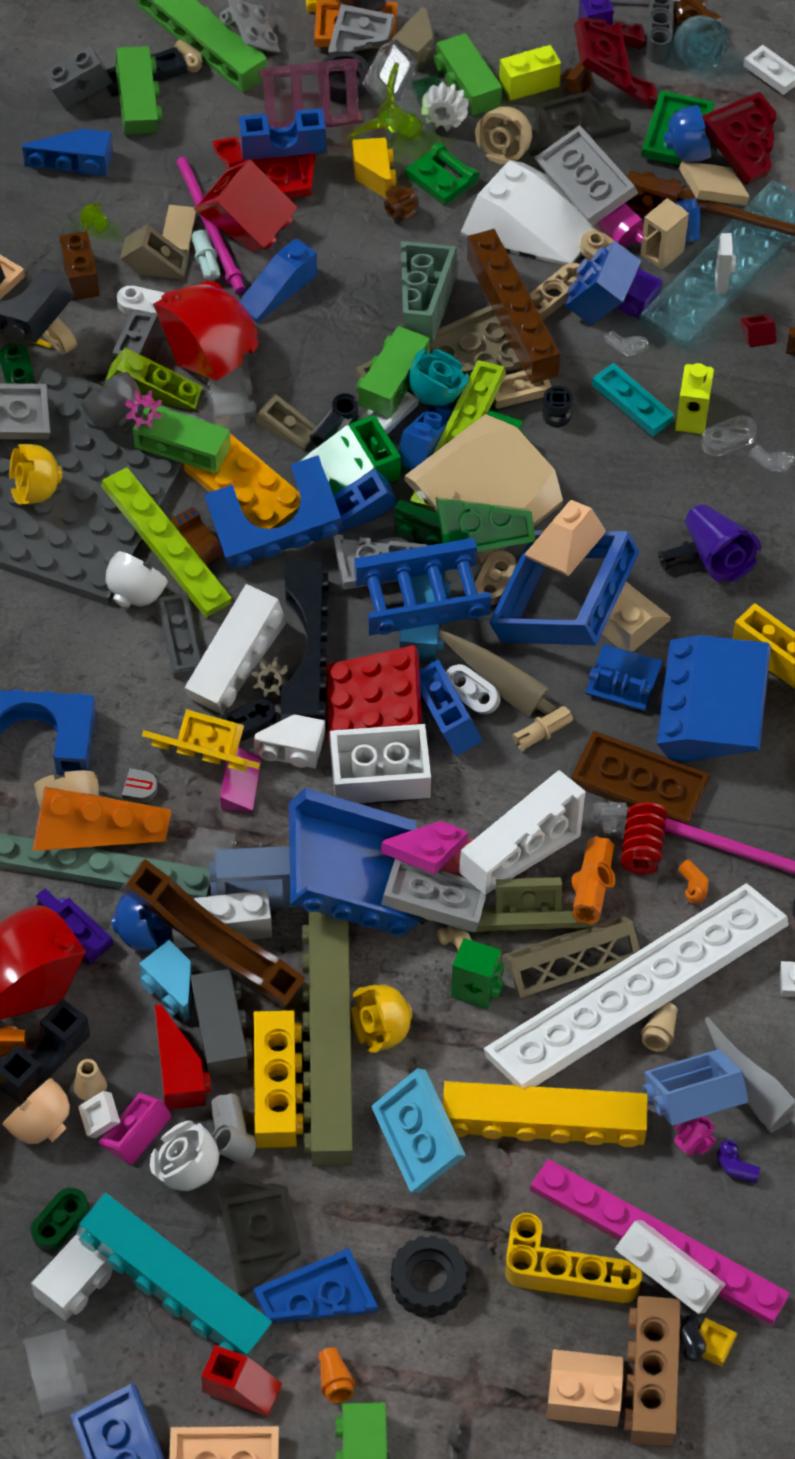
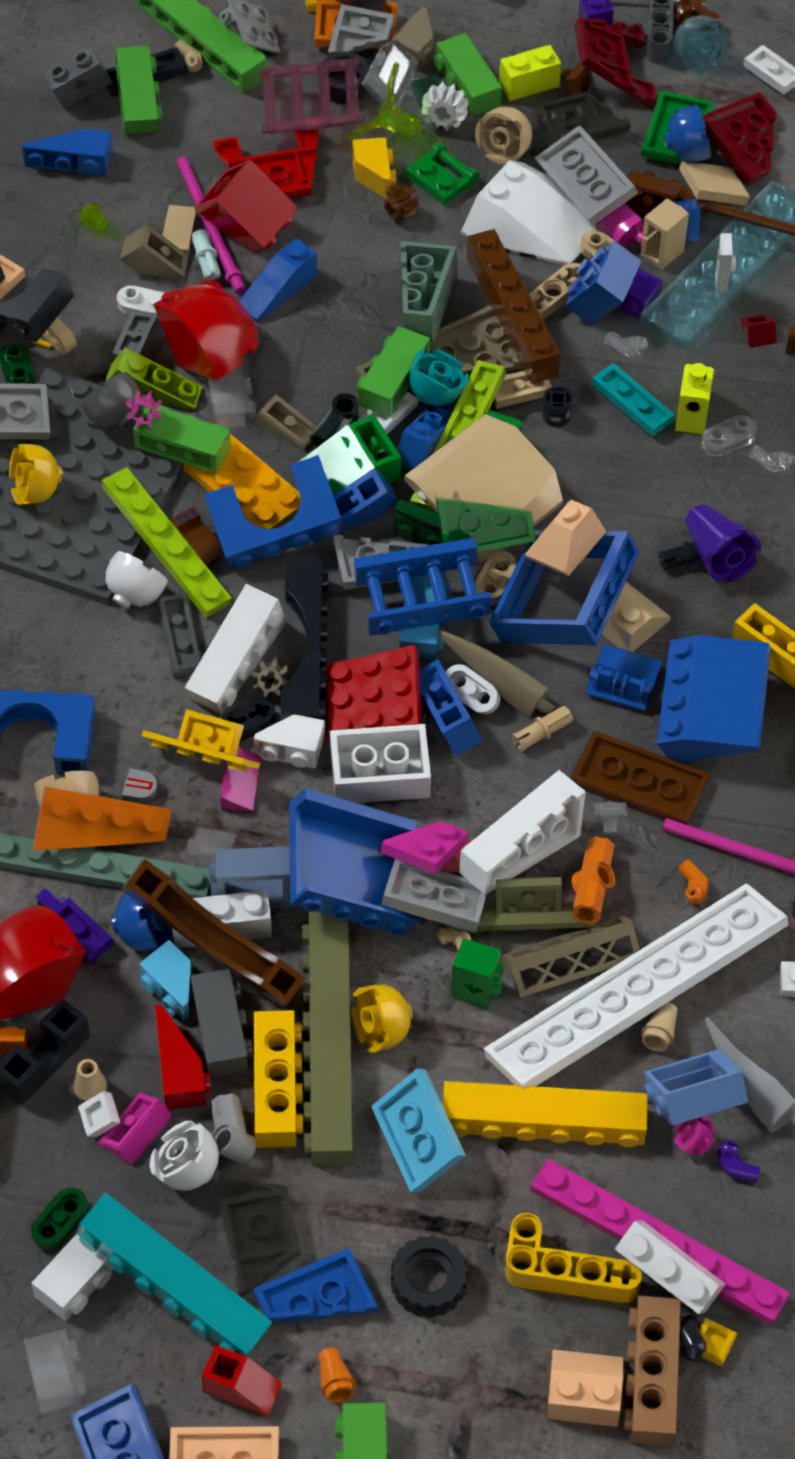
light nougat cylinder [2,1078,70,1144] -> none
reddish brown brick [59,231,99,301] -> none
blue arch [239,108,326,160] -> none
red piece [621,802,667,875] -> none

